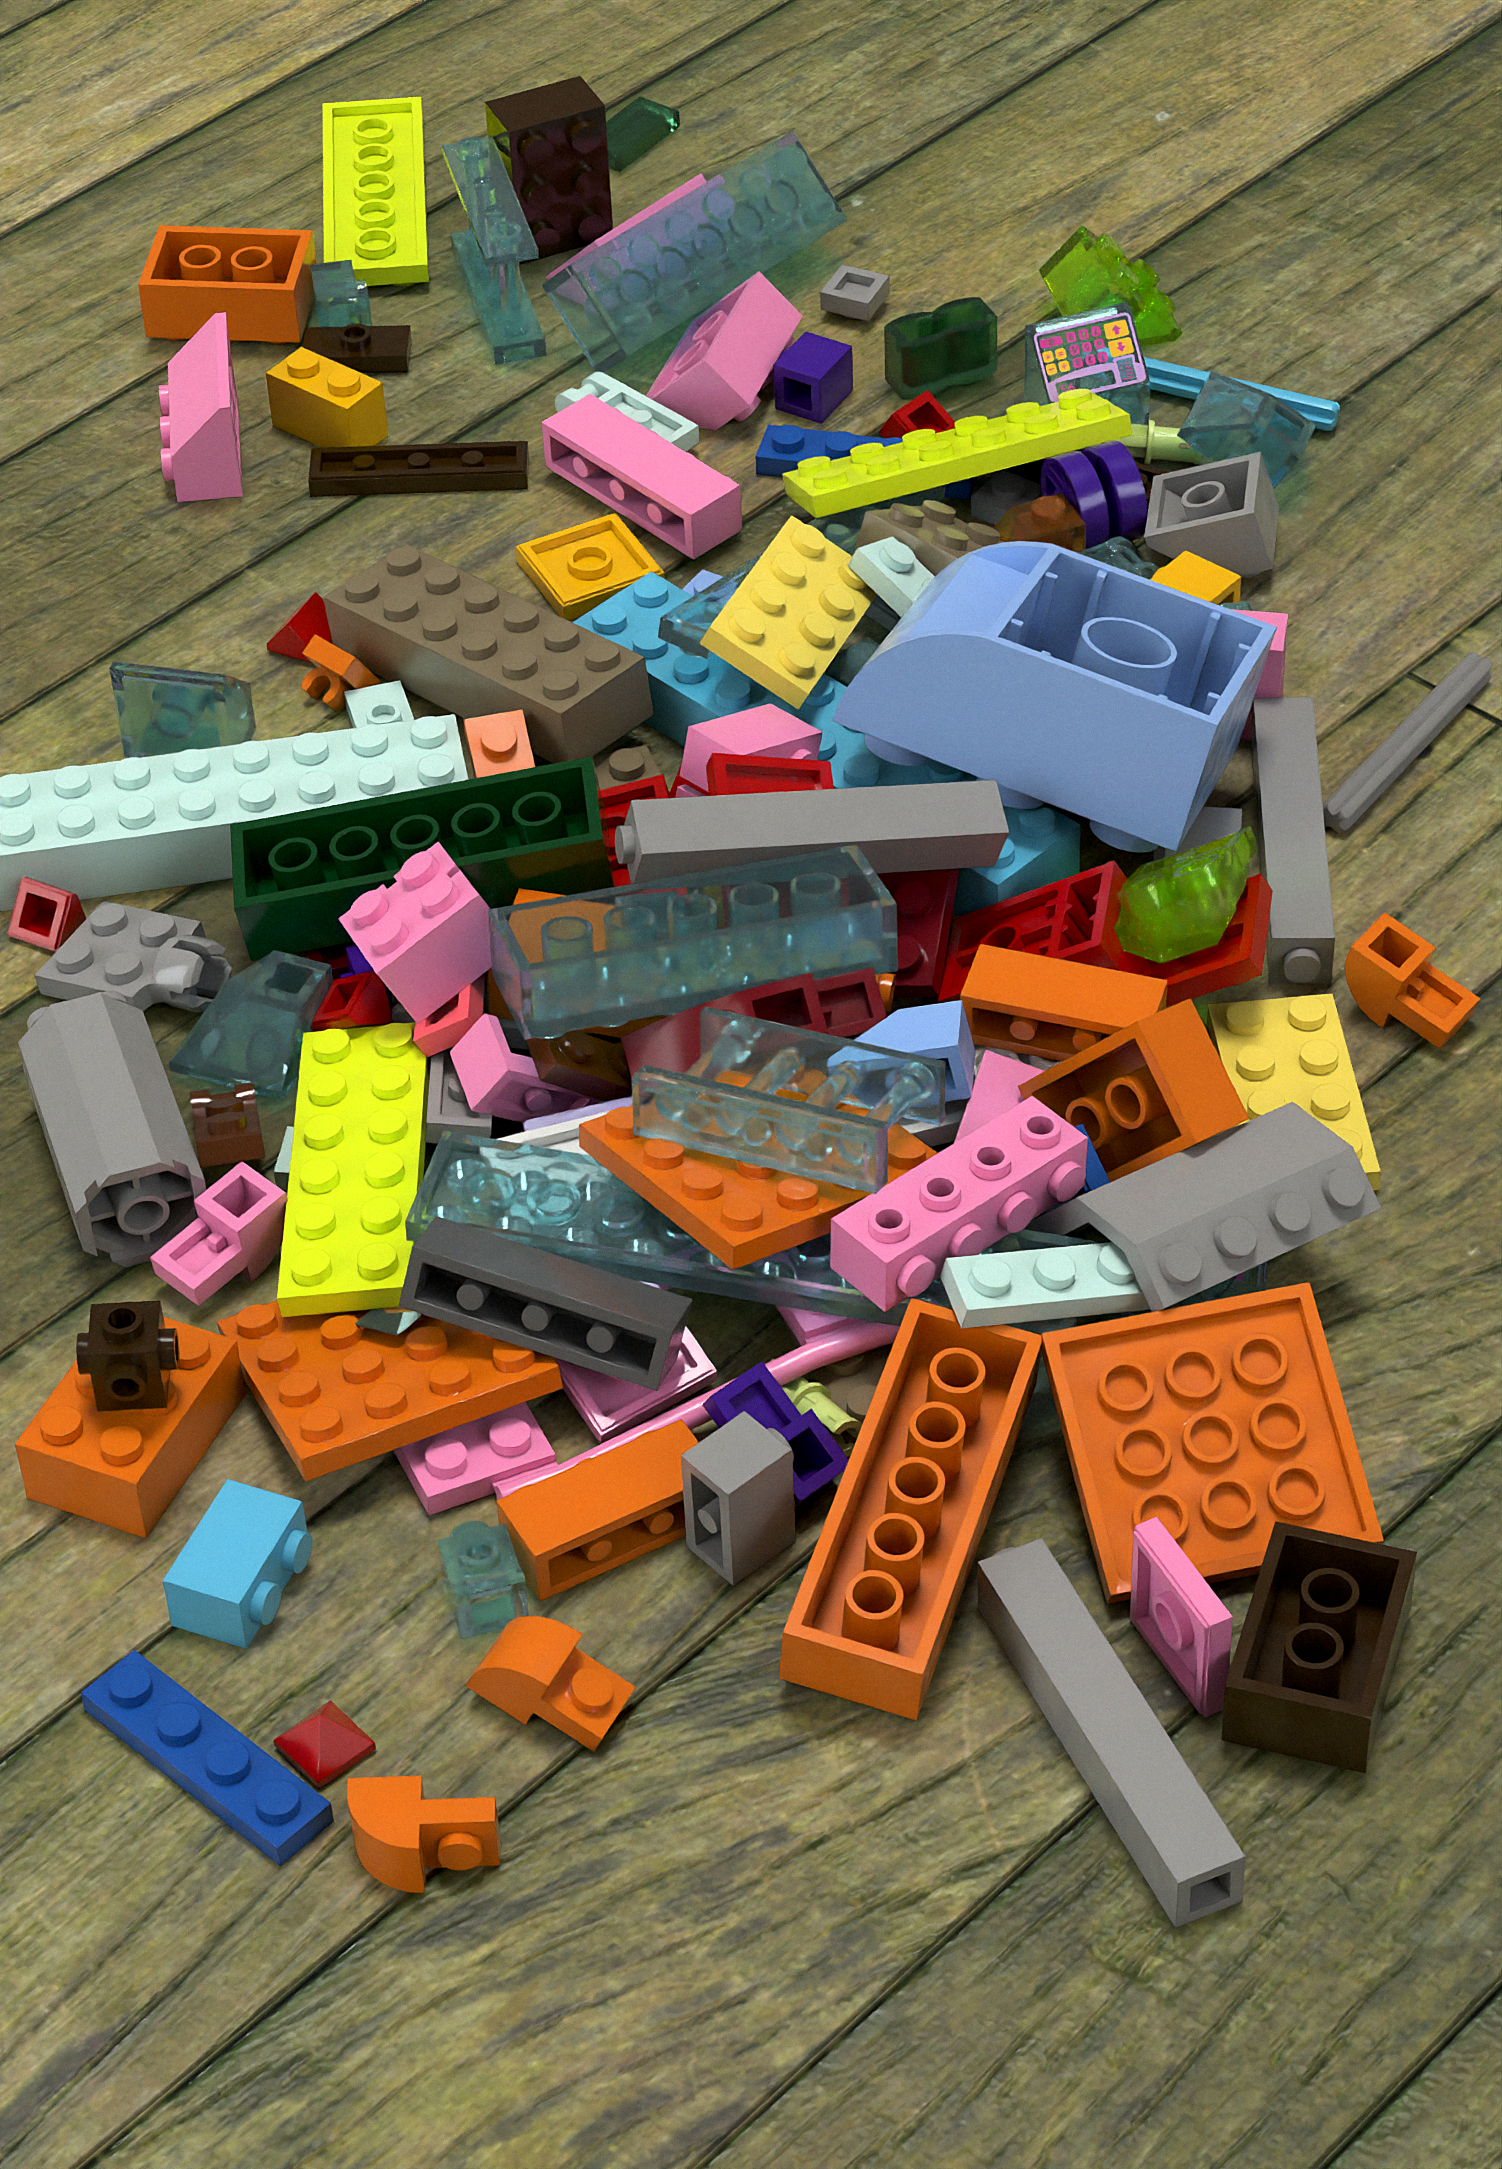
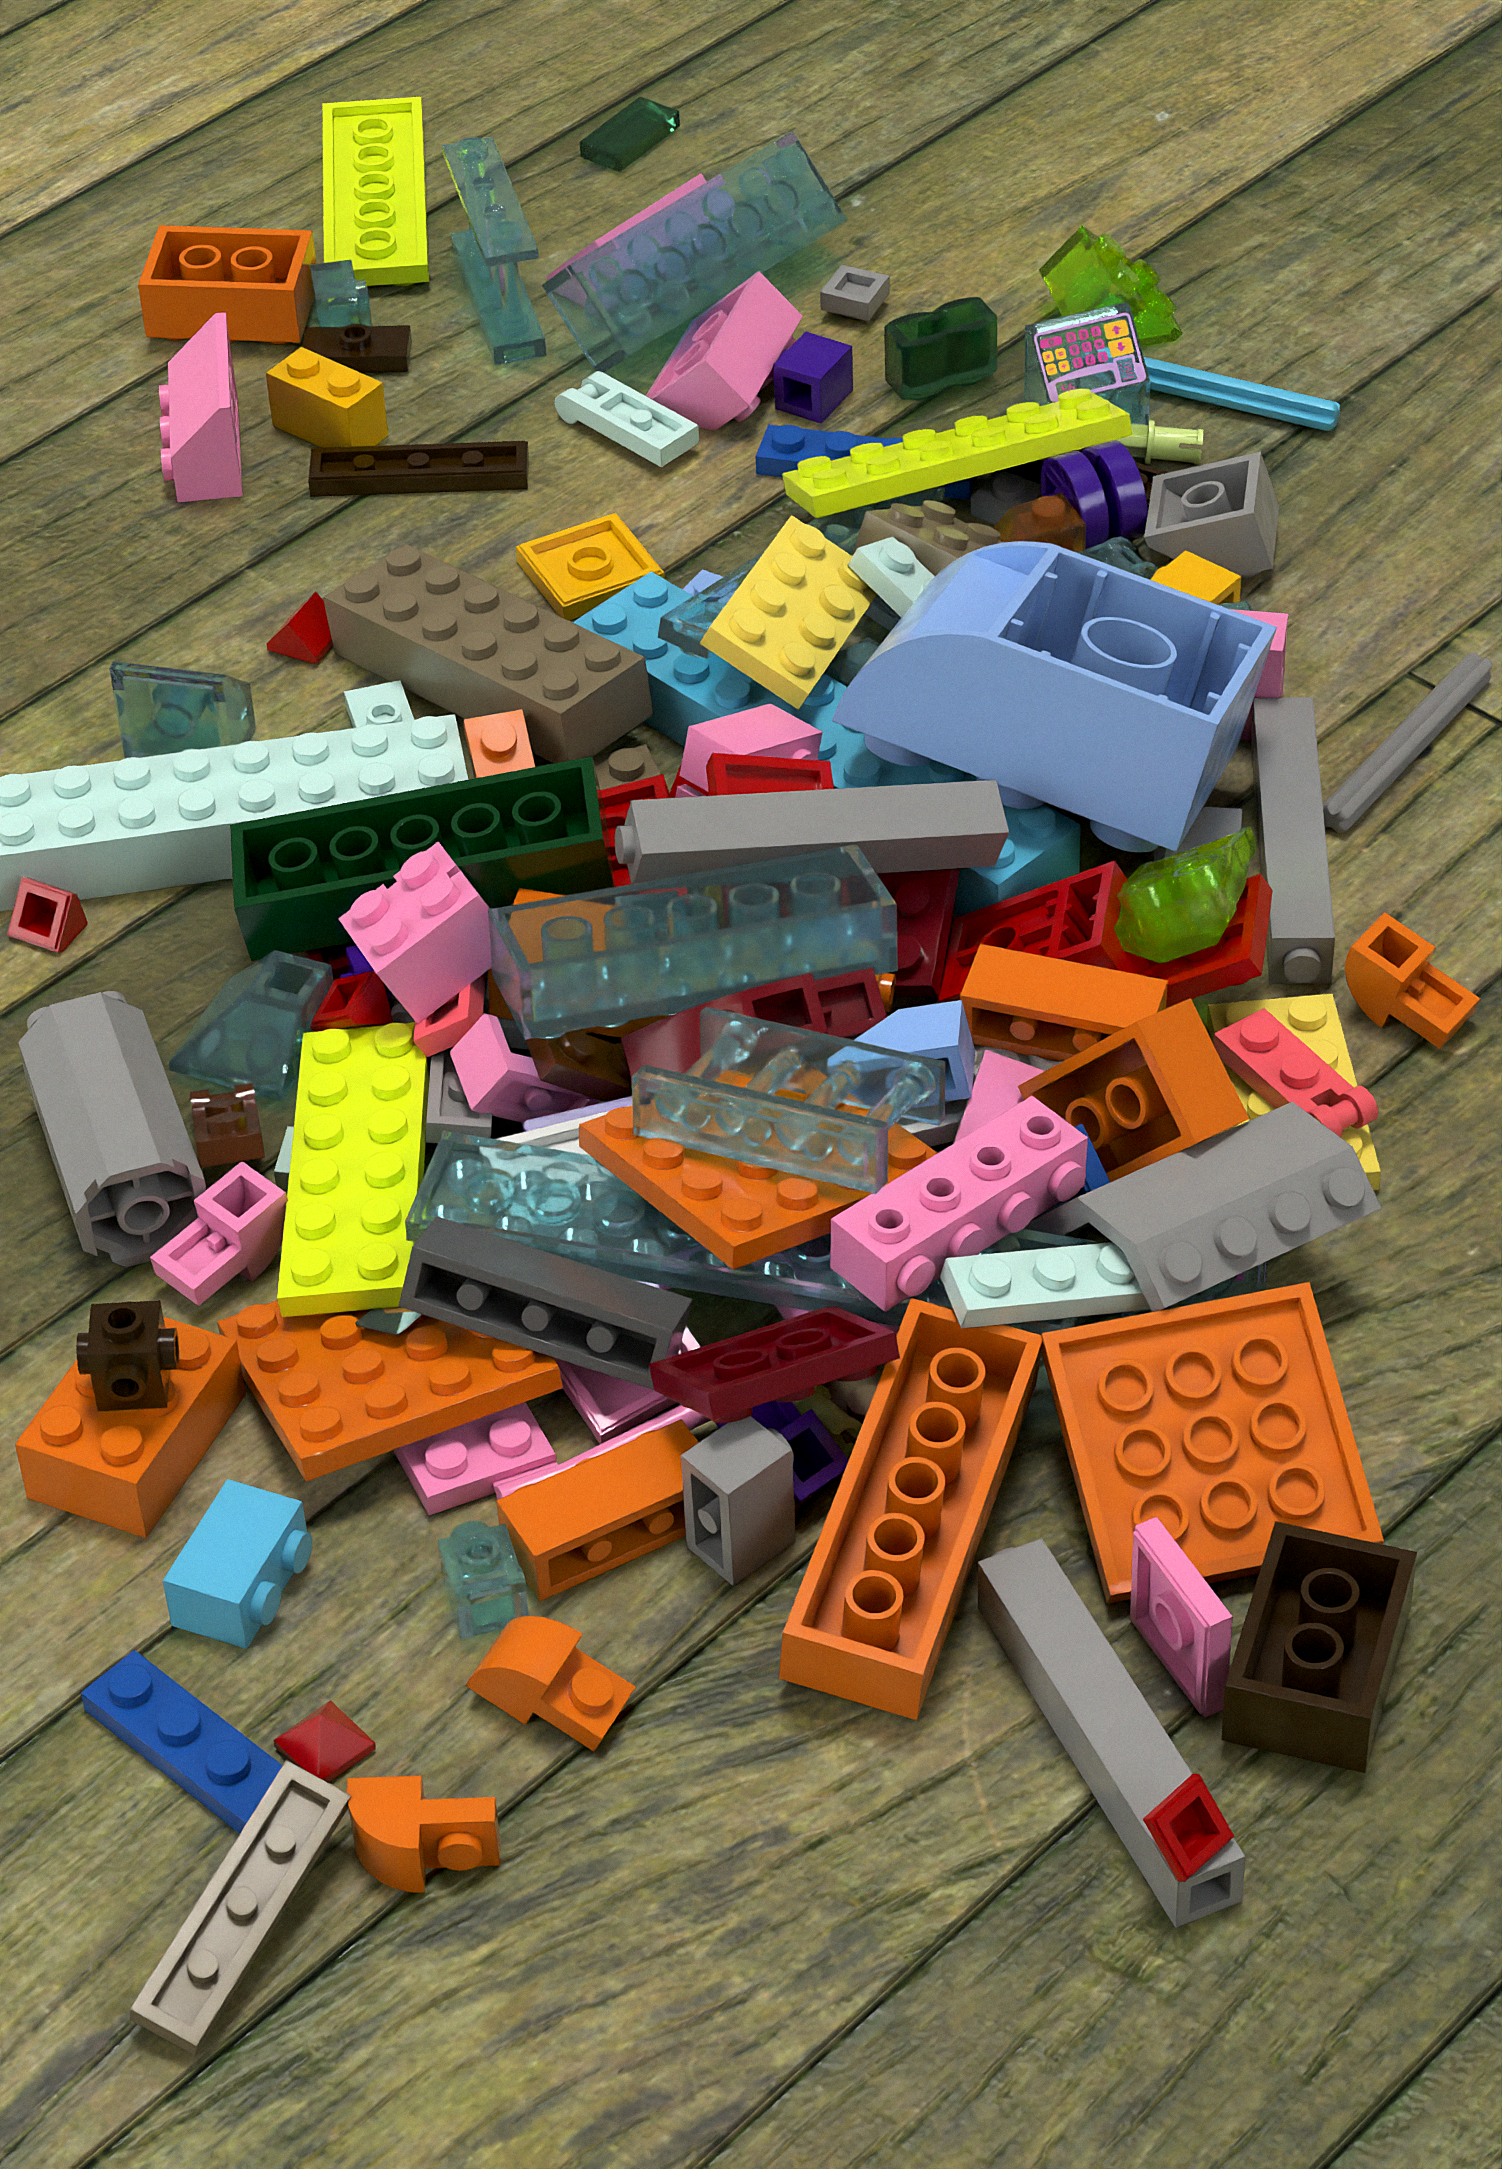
light grey plate [34,901,232,1012] -> none
orange tile [301,634,381,712] -> none
dark brown brick [485,76,613,265] -> none
bright pink brick [542,394,742,560] -> none
red slope [879,390,955,439] -> none
clear light blue slope [1177,371,1316,489] -> none
none -> plate [130,1760,351,2056]
none -> dark red plate [649,1305,900,1423]
none -> red slope [1143,1774,1235,1882]
none -> coral plate [1213,1008,1378,1138]

